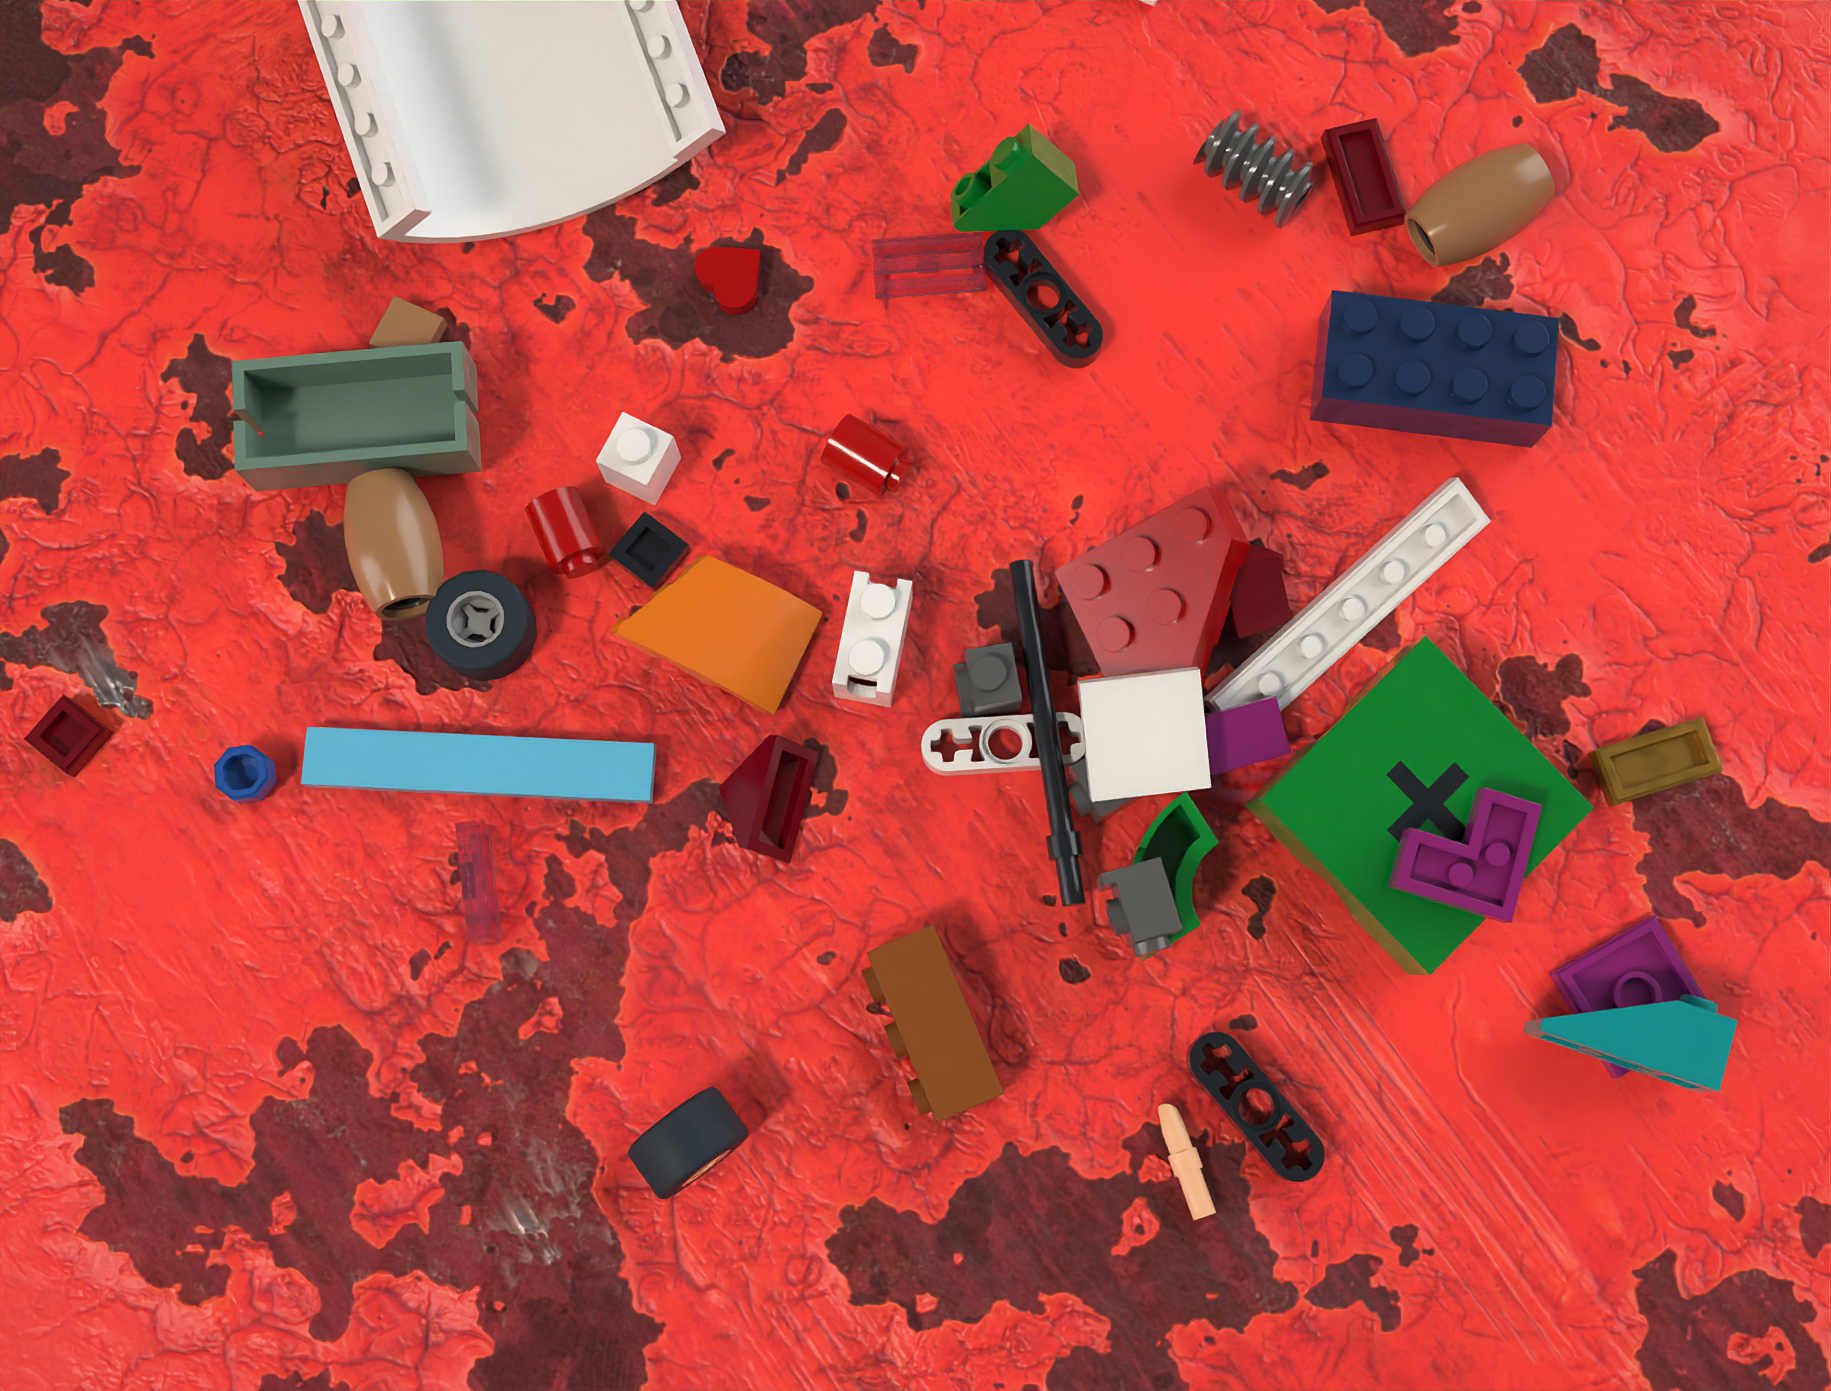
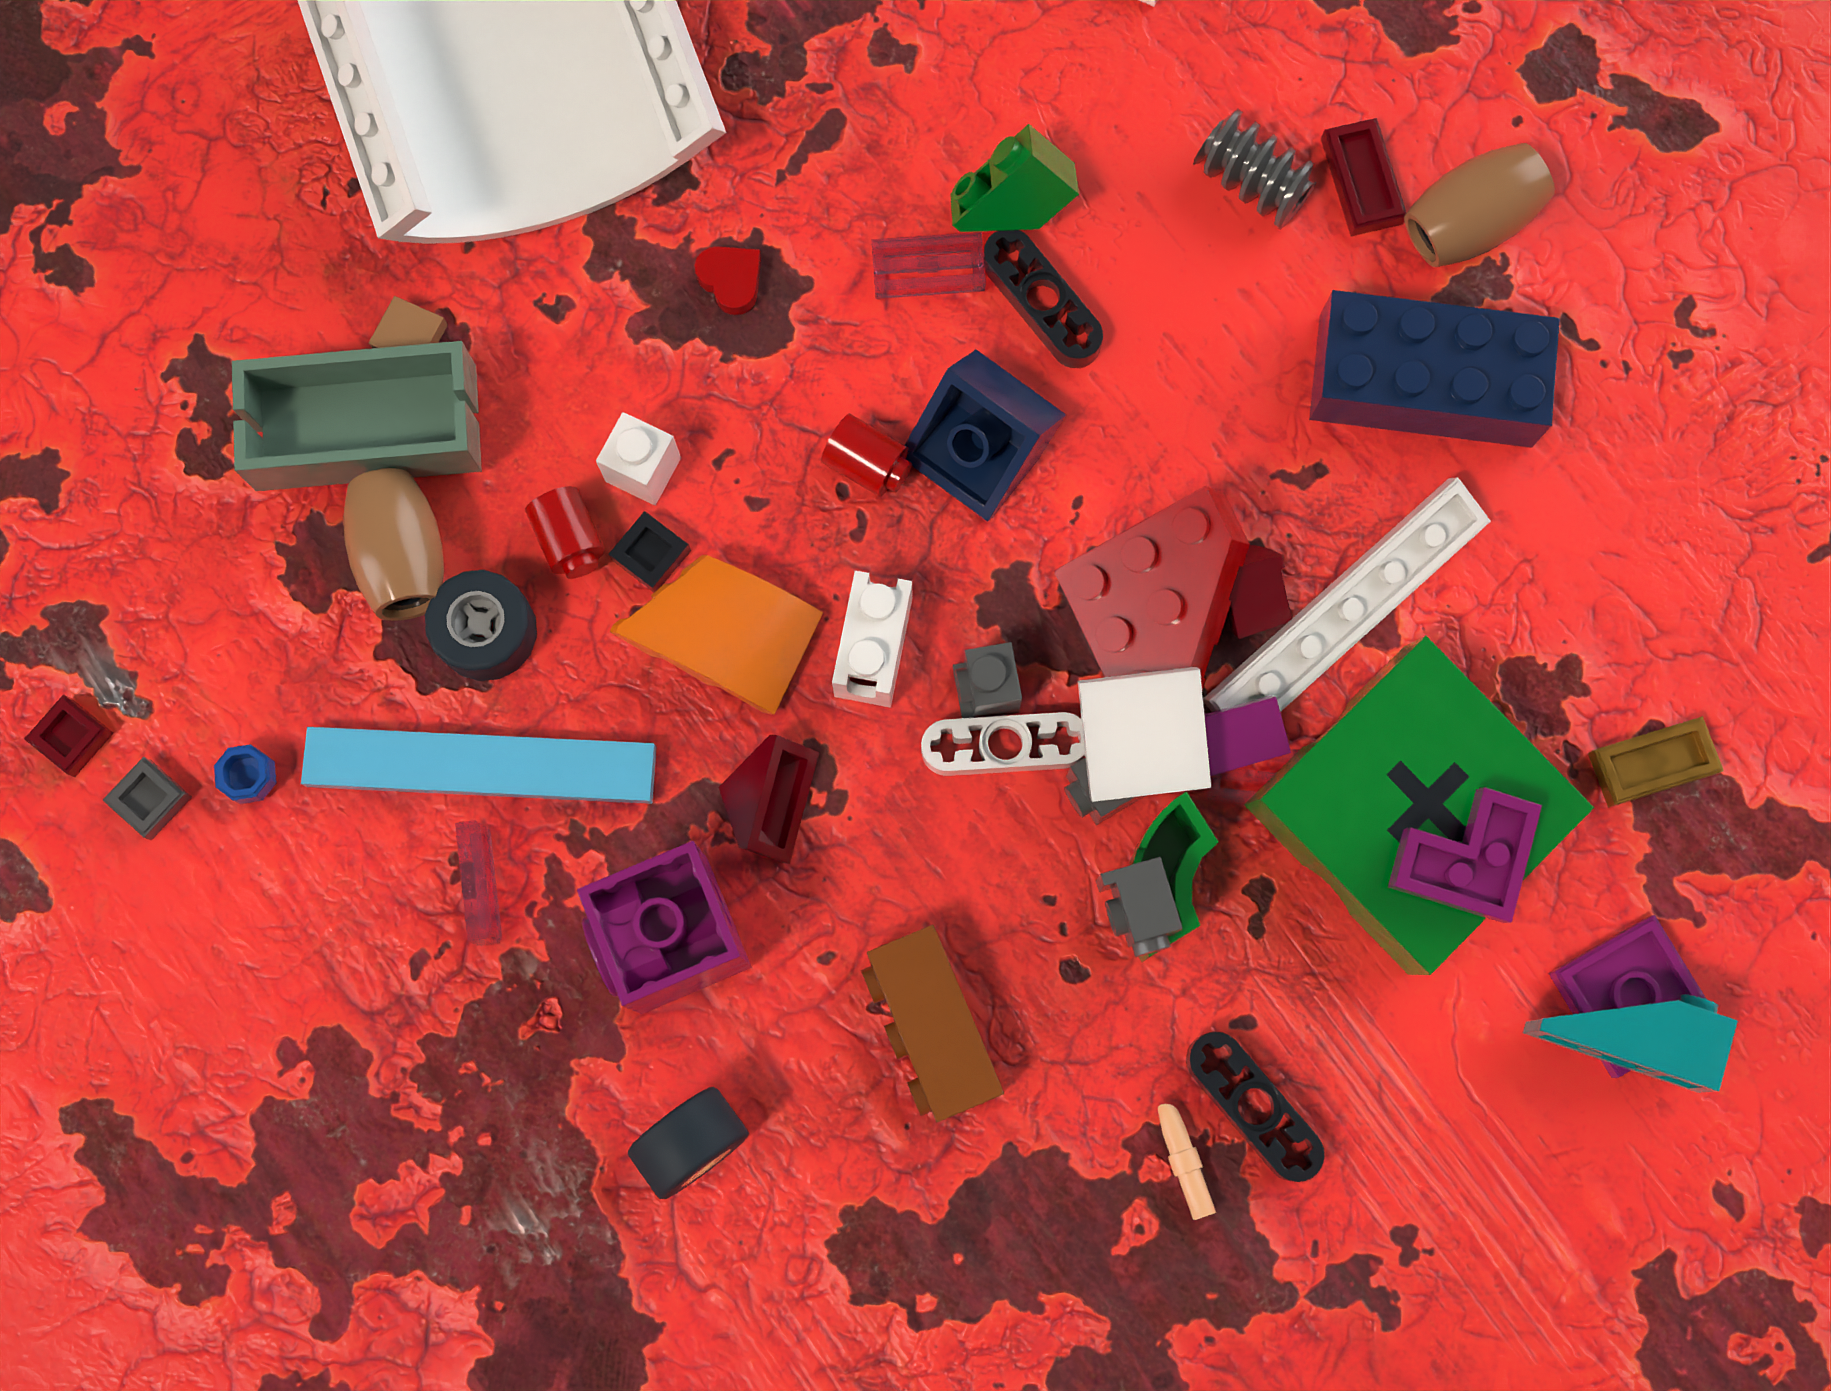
black bar [1009,559,1086,907] -> none
none -> dark grey tile [103,757,192,840]
none -> magenta brick [577,841,752,1014]
none -> dark blue slope [905,350,1066,522]

